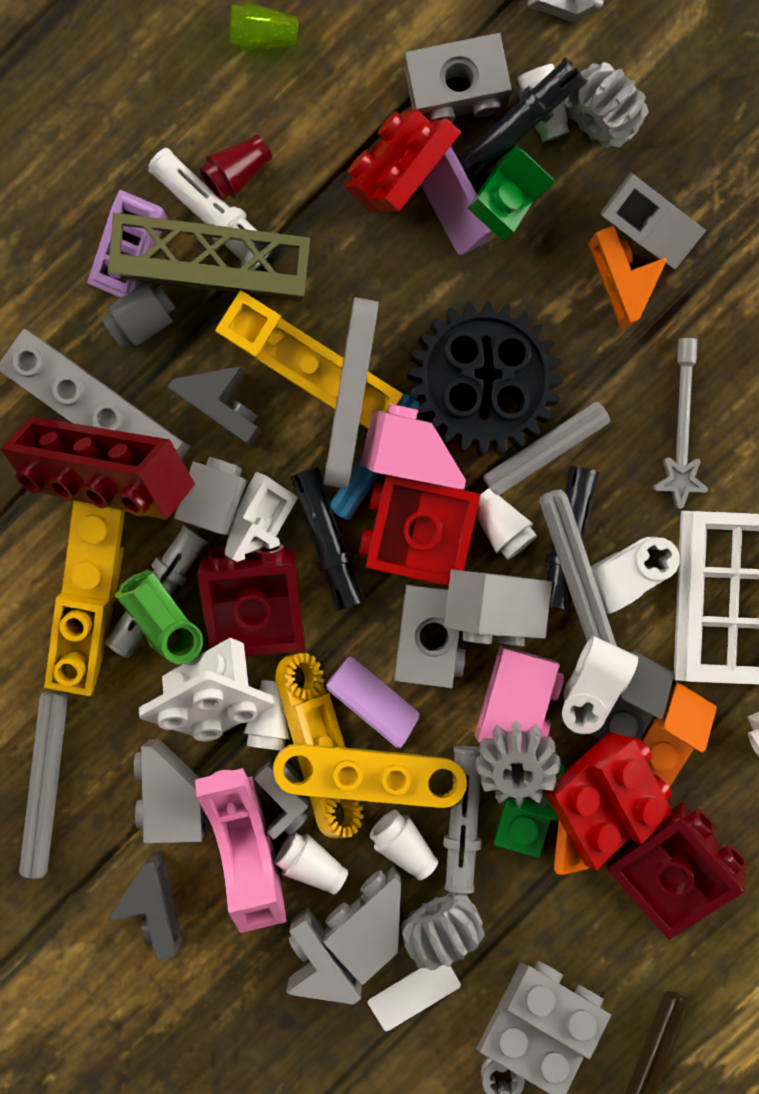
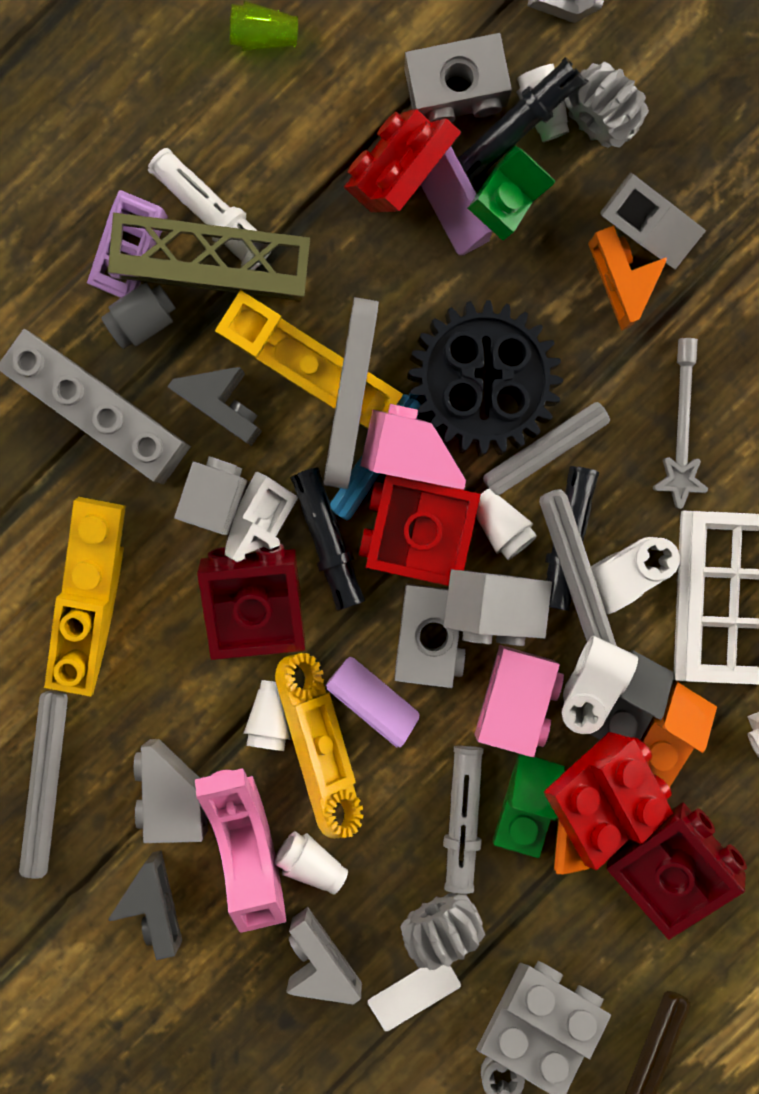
dark red brick [0,416,195,520] -> none
light grey pin [104,524,209,658] -> none
bright green piece [115,569,203,665] -> none
white bracket [139,638,274,741] -> none
dark red cone [199,134,272,200] -> none
light grey bracket [254,758,310,839] -> none
yellow plate [273,743,467,808] -> none
light grey slope [323,866,401,985] -> none
white cone [370,810,438,880] -> none
light grey gear [476,720,560,809] -> none

